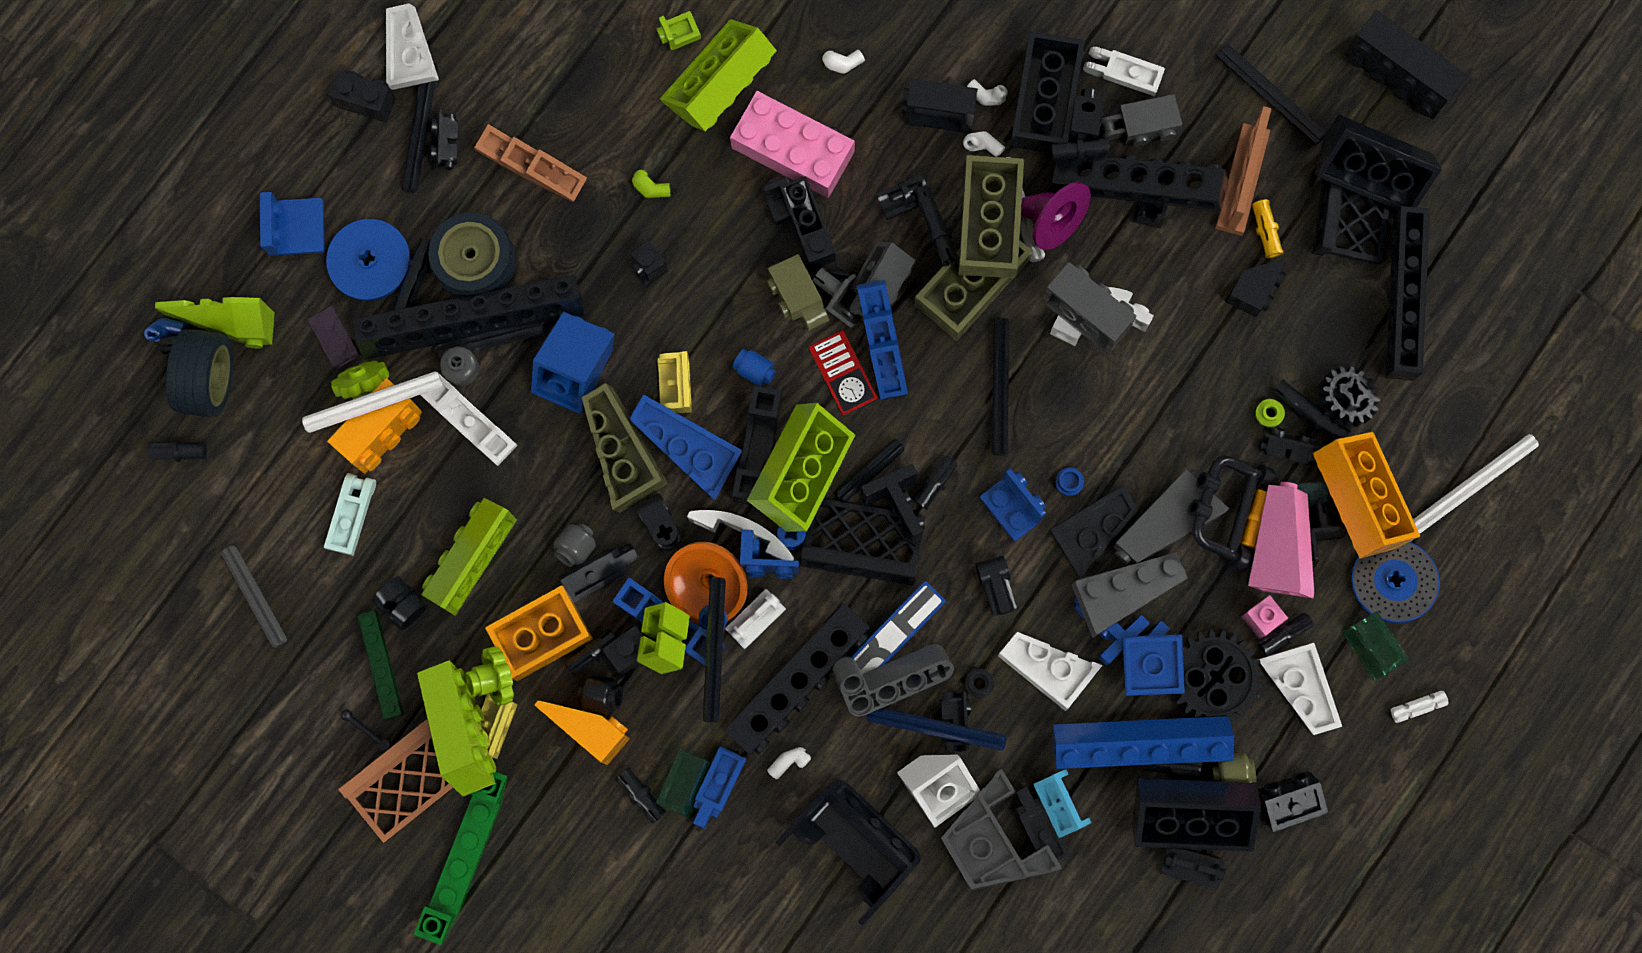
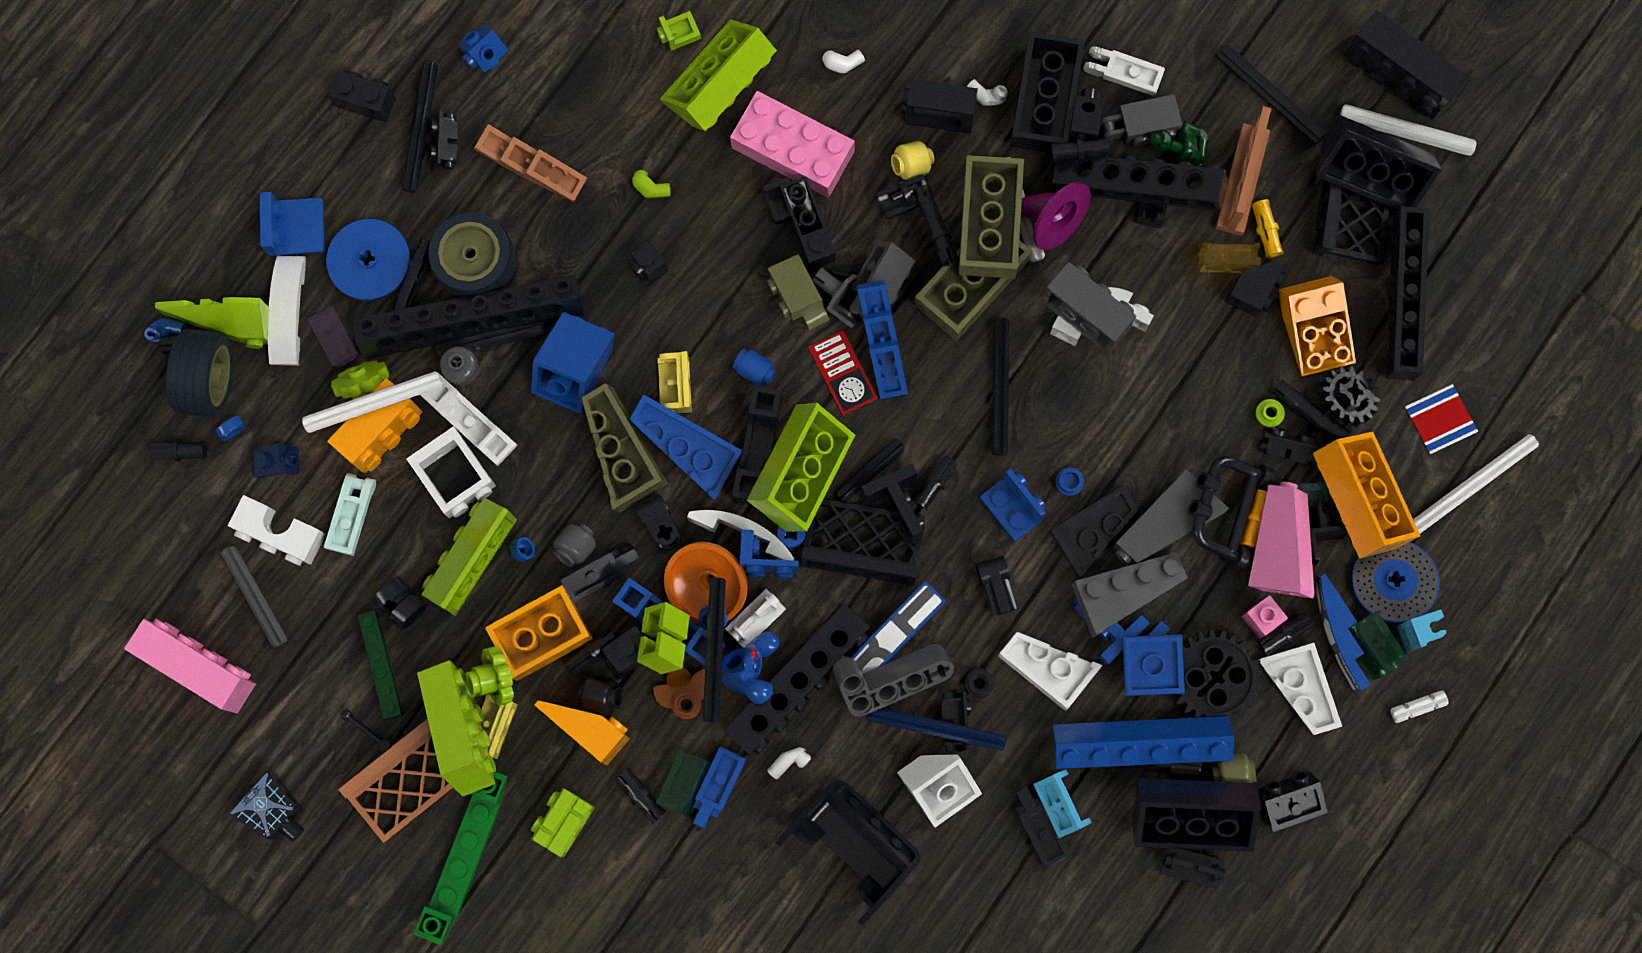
white wing [386,4,439,90] -> none
dark grey wing [941,769,1062,890] -> none
white arm [963,131,1005,157] -> none
none -> bright pink brick [124,619,256,714]
none -> blue tile [215,416,245,441]
none -> white arch [228,495,326,566]
none -> torso [229,771,305,842]
none -> dark blue bracket [253,444,300,479]
none -> white slope [268,256,306,366]
none -> white window [407,426,496,518]
none -> blue brick [458,25,508,72]
none -> blue hinge [509,537,535,562]
none -> lime brick [531,788,595,857]
none -> dark orange plate [653,667,705,719]
none -> blue head [721,632,780,704]
none -> light yellow head [891,141,934,180]
none -> dark green piece [1150,122,1208,167]
none -> clear yellow hinge [1199,242,1261,273]
none -> light orange slope [1278,276,1356,377]
none -> blue slope [1314,574,1371,693]
none -> white axle [1340,104,1476,156]
none -> medium azure hinge [1396,610,1446,653]
none -> sticker [1405,384,1478,454]

